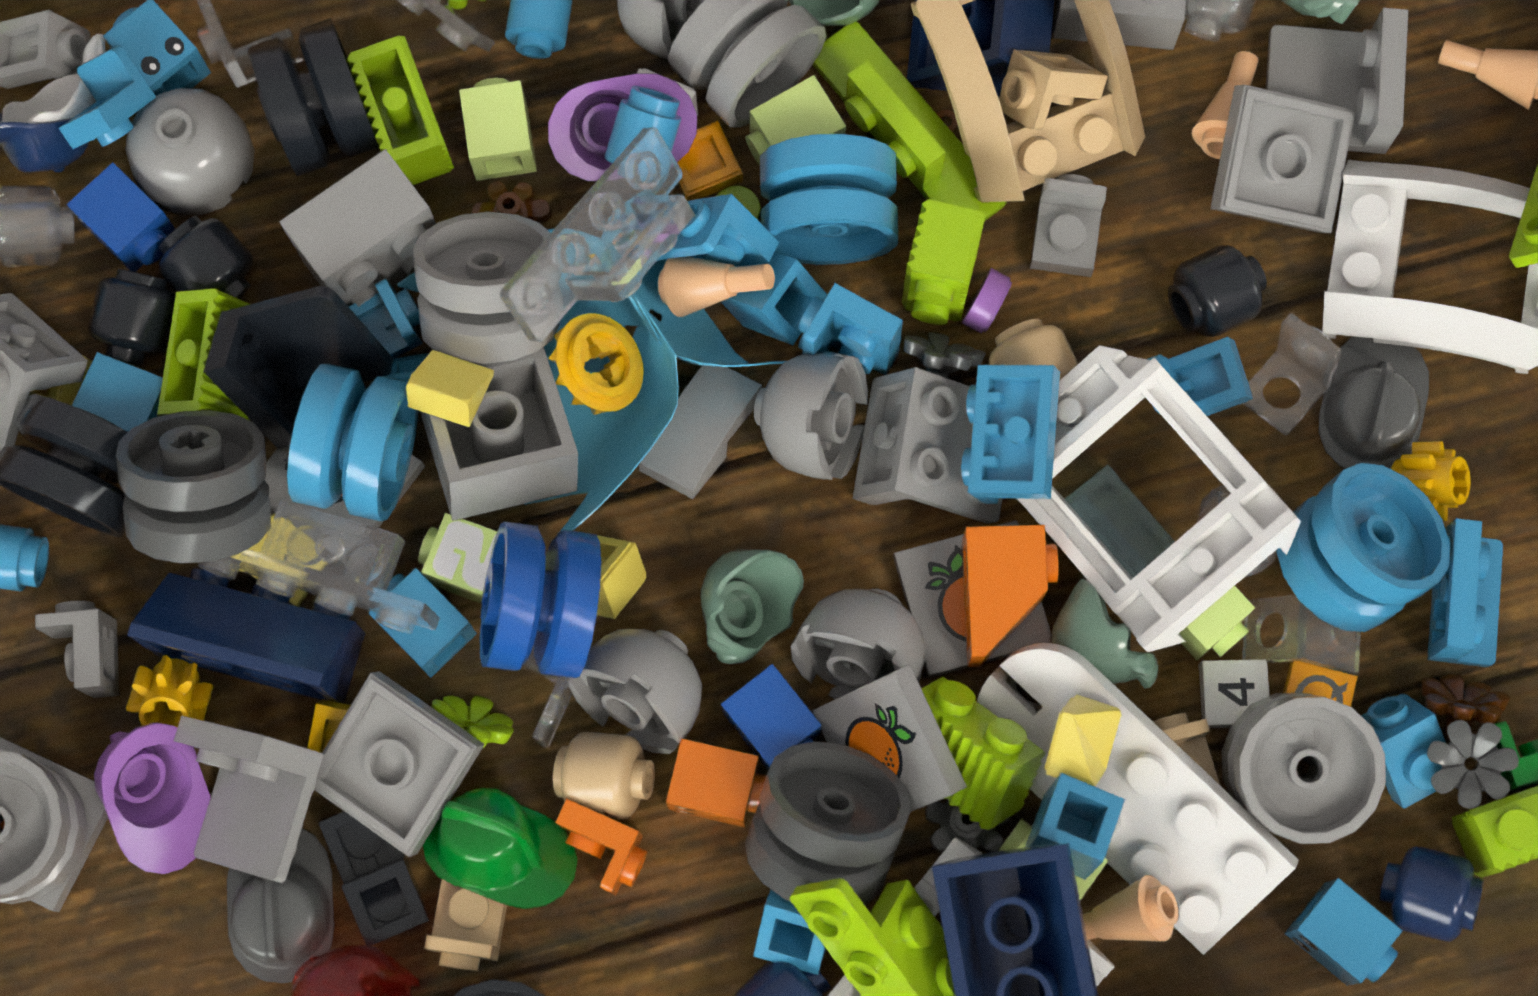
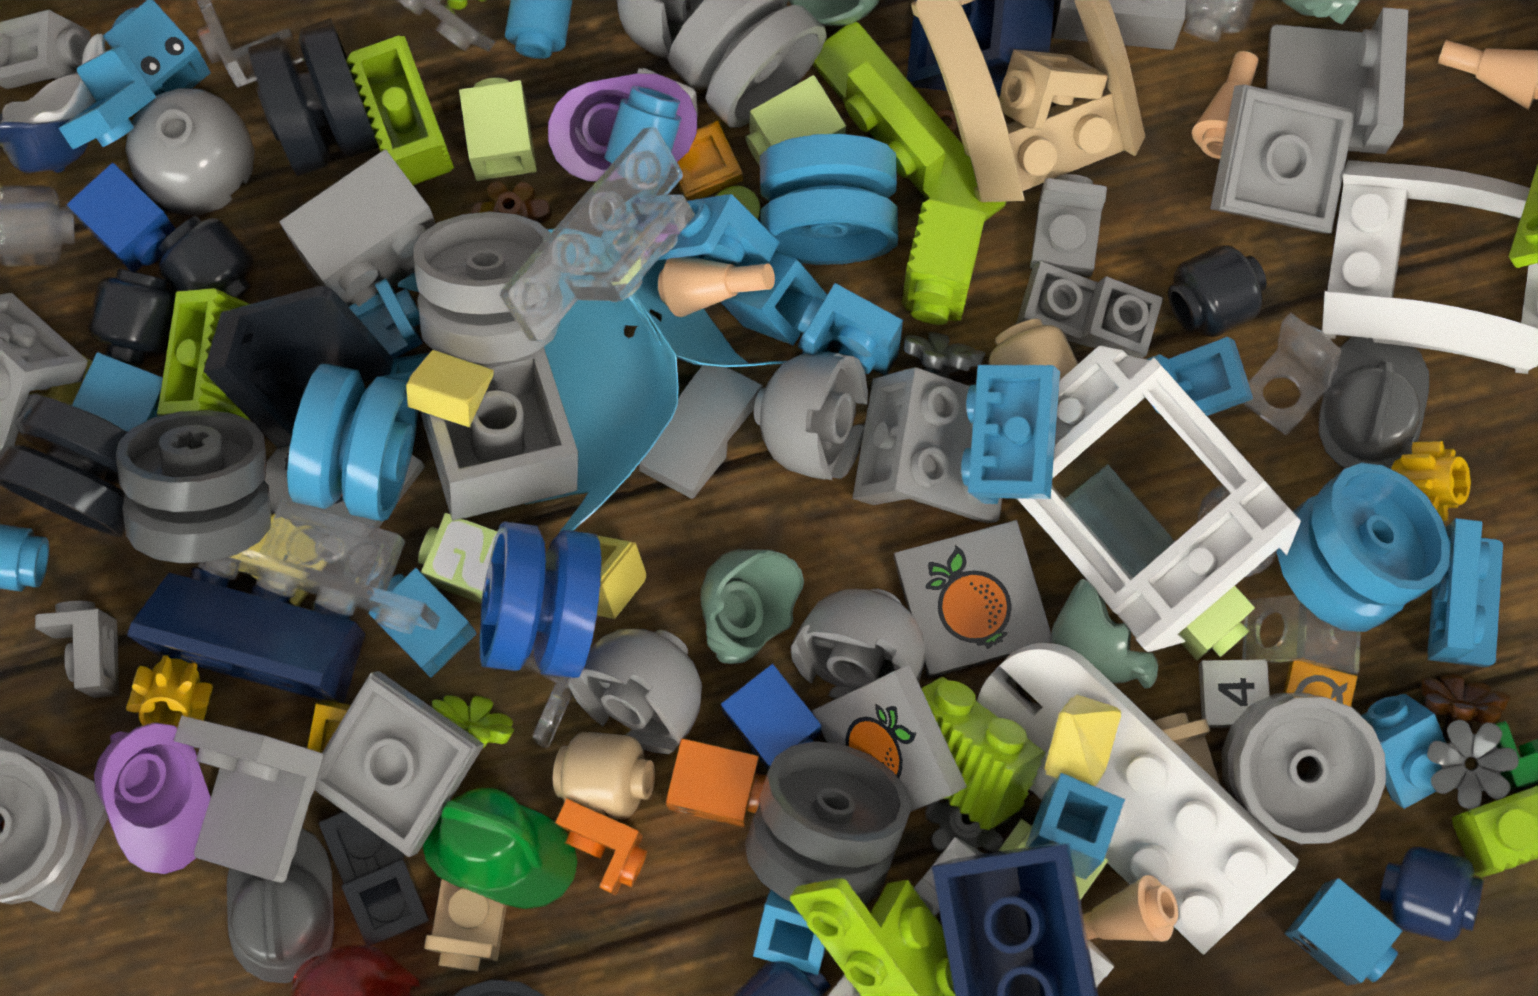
yellow gear [548,313,644,415] -> none
medium lavender tile [962,268,1012,333] -> none
orange slope [962,525,1058,667] -> none
none -> light grey slope [1016,261,1163,358]

